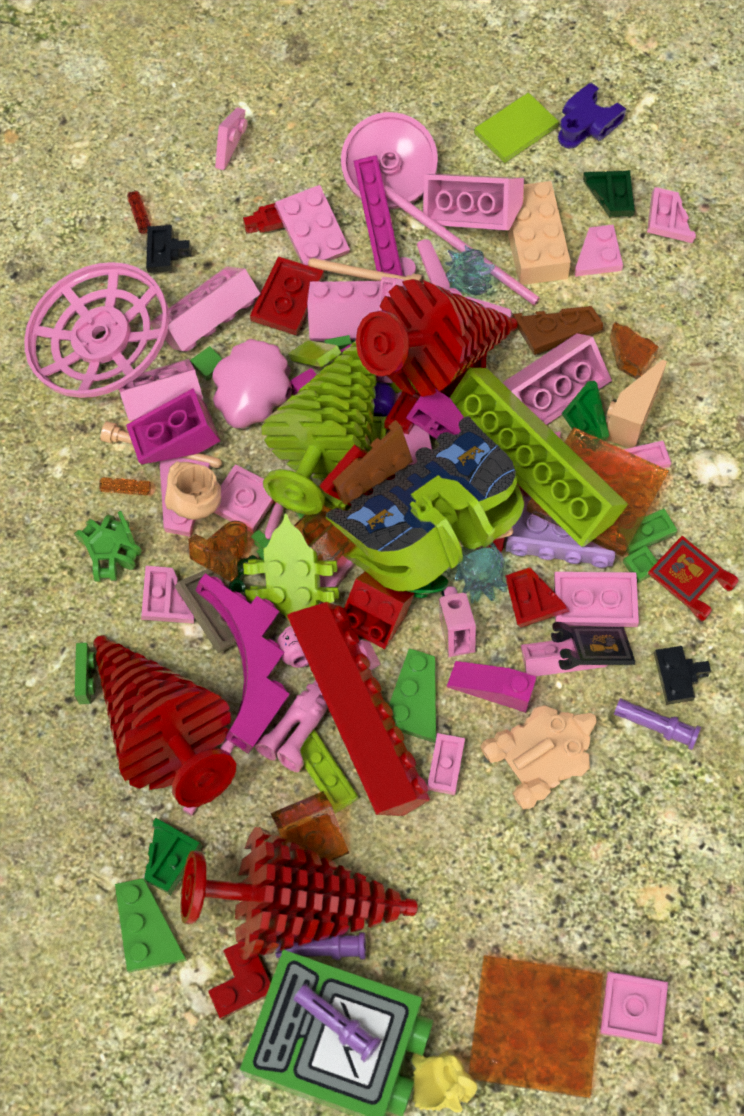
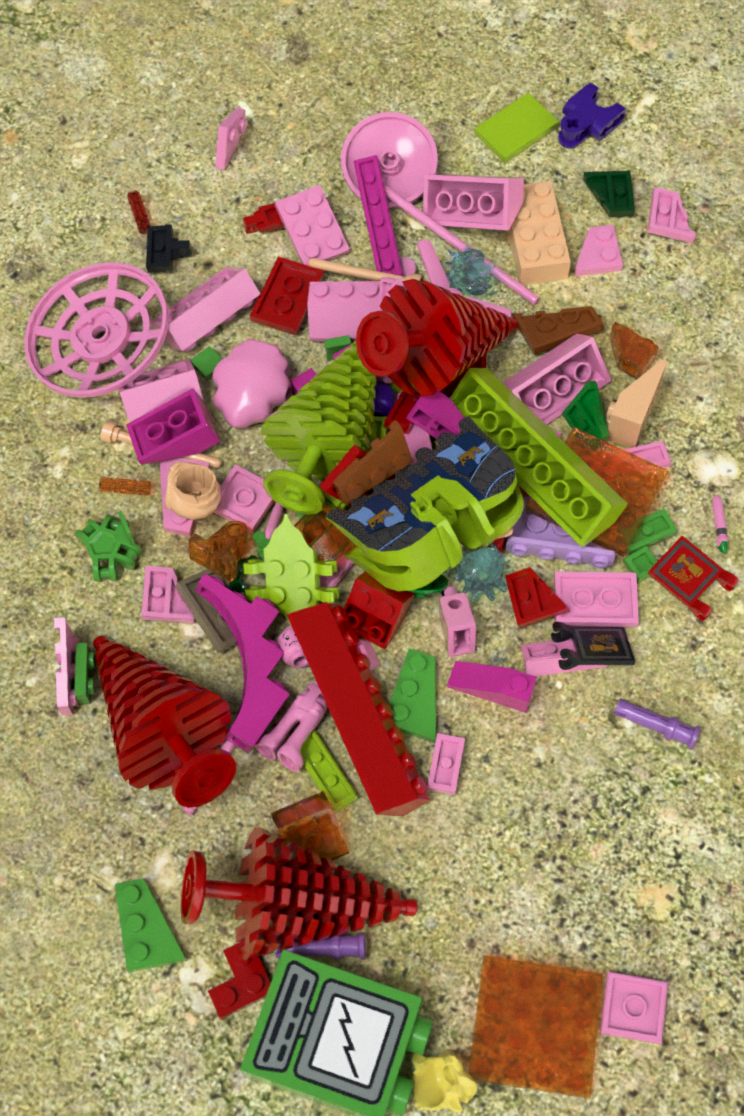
green wing [144,818,203,896] -> none
lime tile [288,340,341,367] -> none
medium lavender pin [294,984,381,1063] -> none
light nougat shield [480,705,597,810] -> none
black hinge [654,646,711,705] -> none
none -> bright pink wing [54,617,79,716]
none -> bright pink piece [712,495,729,554]

